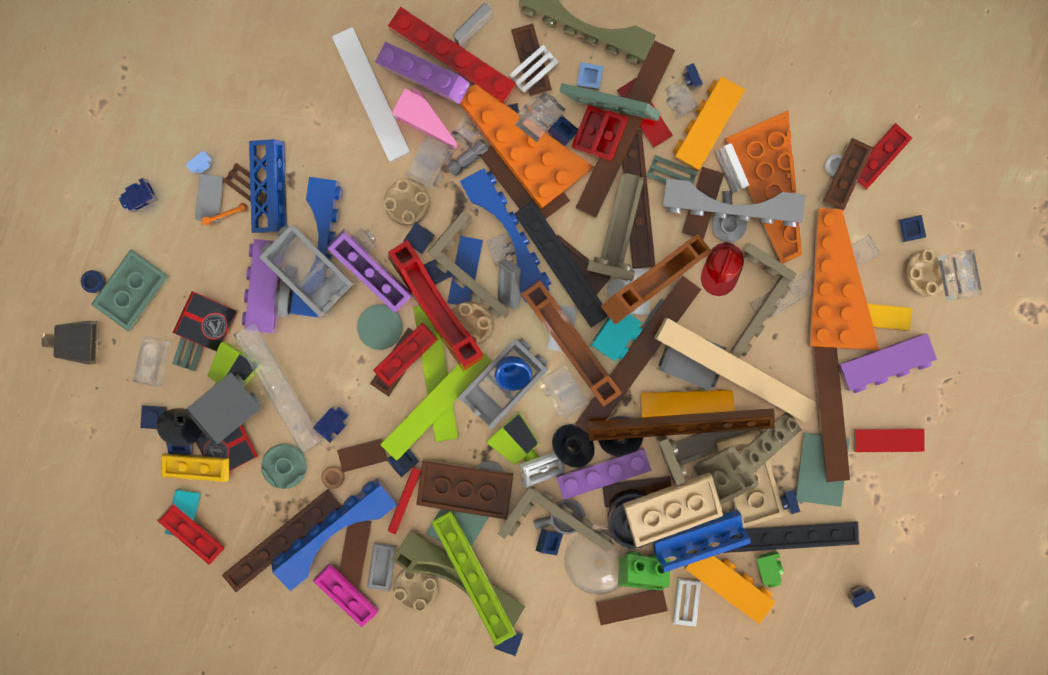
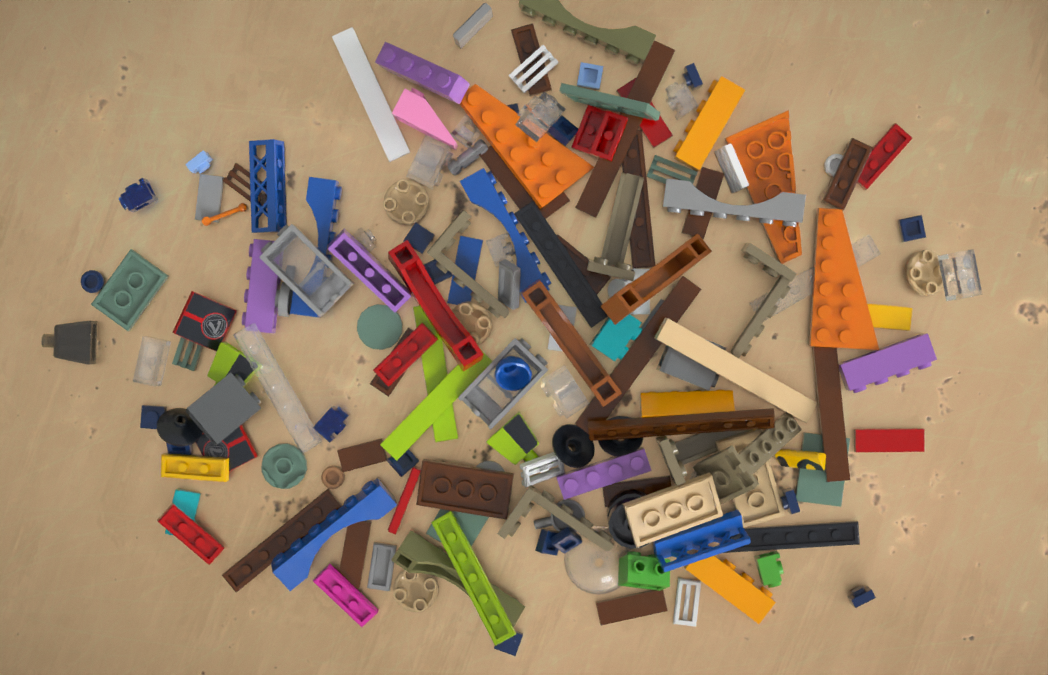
red arch [388,6,517,104] -> none
red piece [701,242,744,296] -> none
light grey piece [712,191,747,243] -> none
none -> dark blue tile [550,527,583,554]
none -> yellow slope [775,449,826,471]

